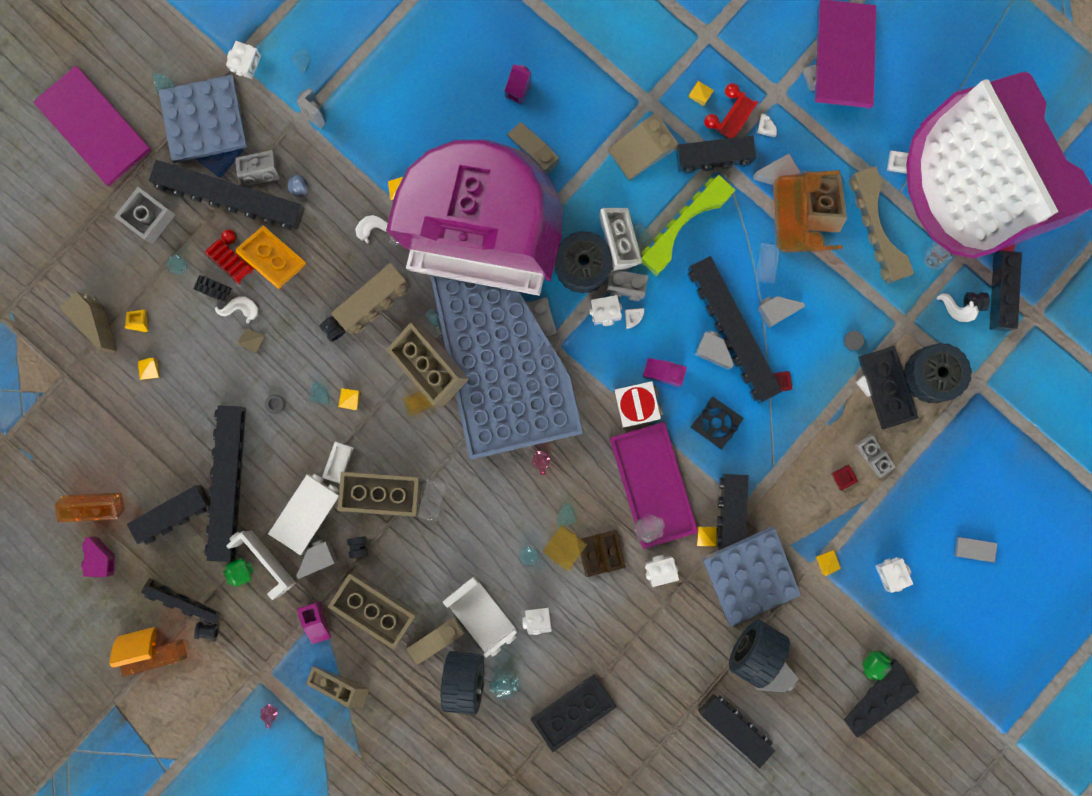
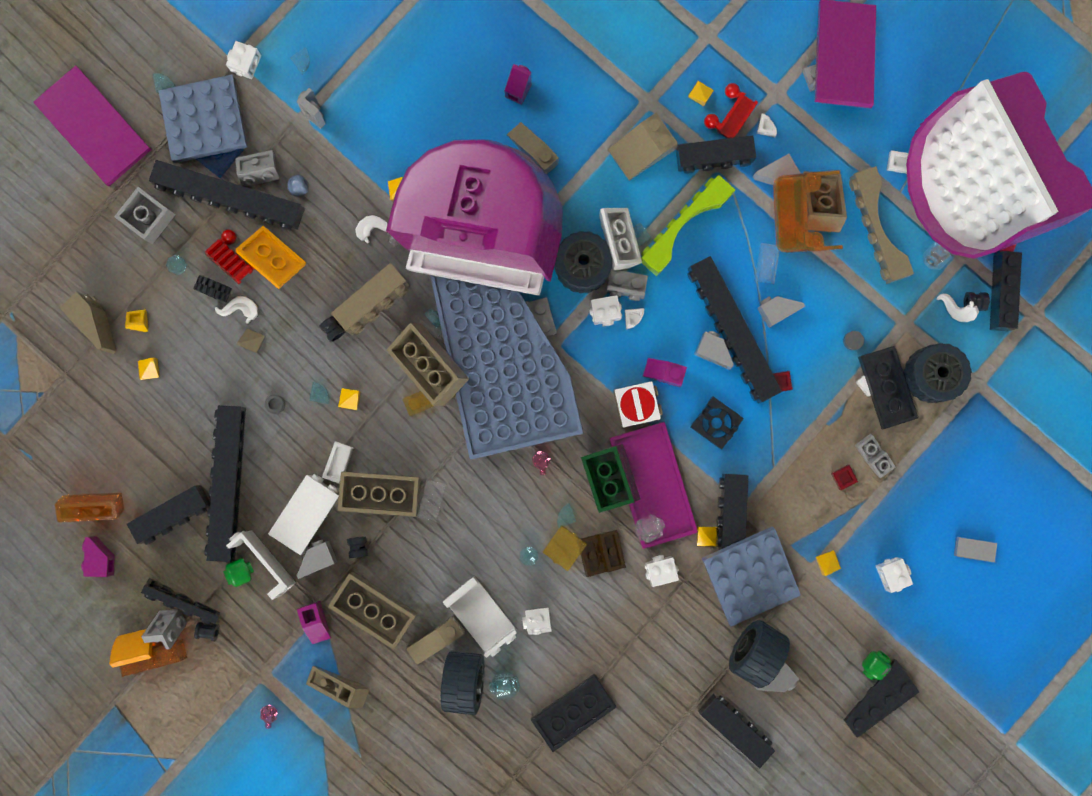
none -> light grey bracket [141,609,187,649]
none -> dark green brick [581,444,641,513]

